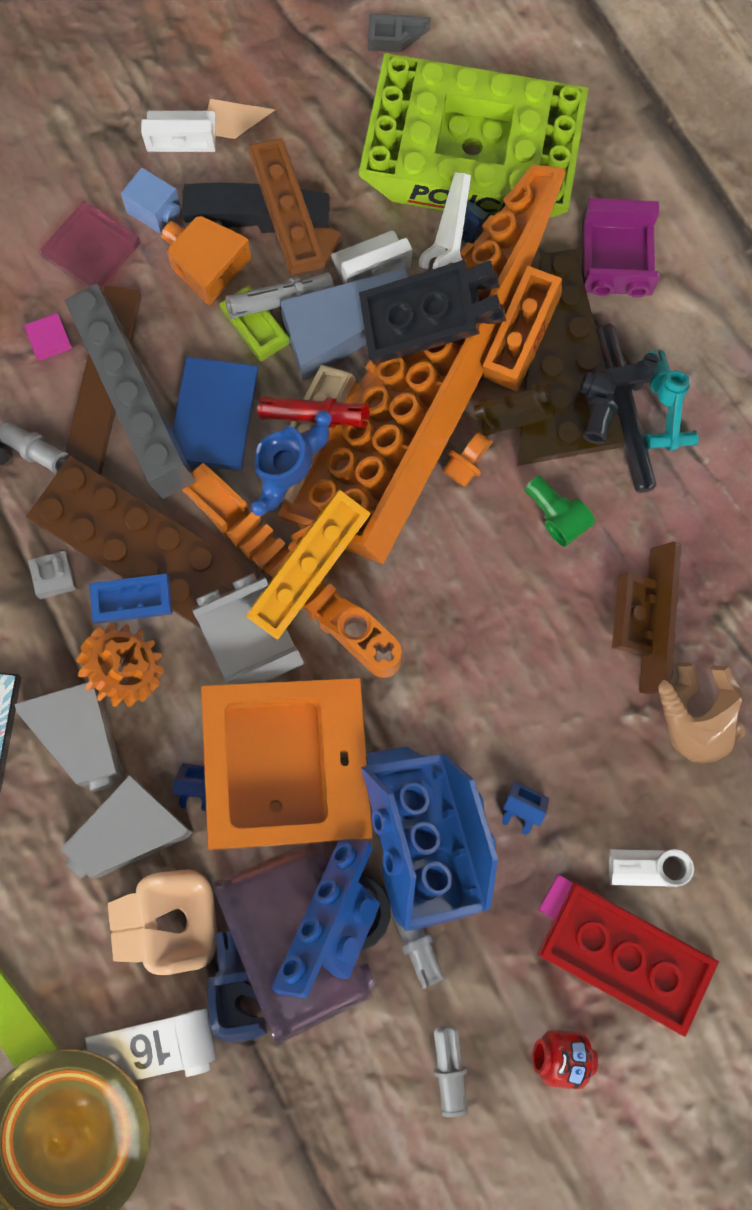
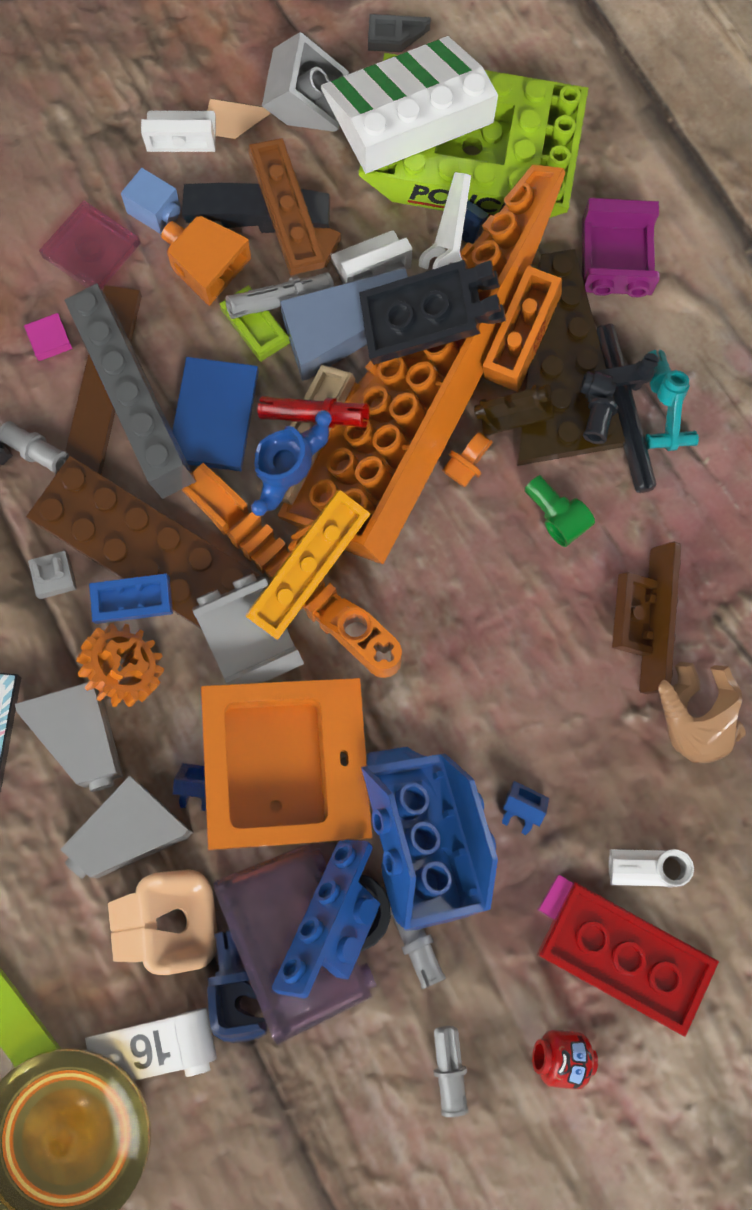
none -> light grey slope [262,32,349,132]
none -> white slope [321,36,498,174]

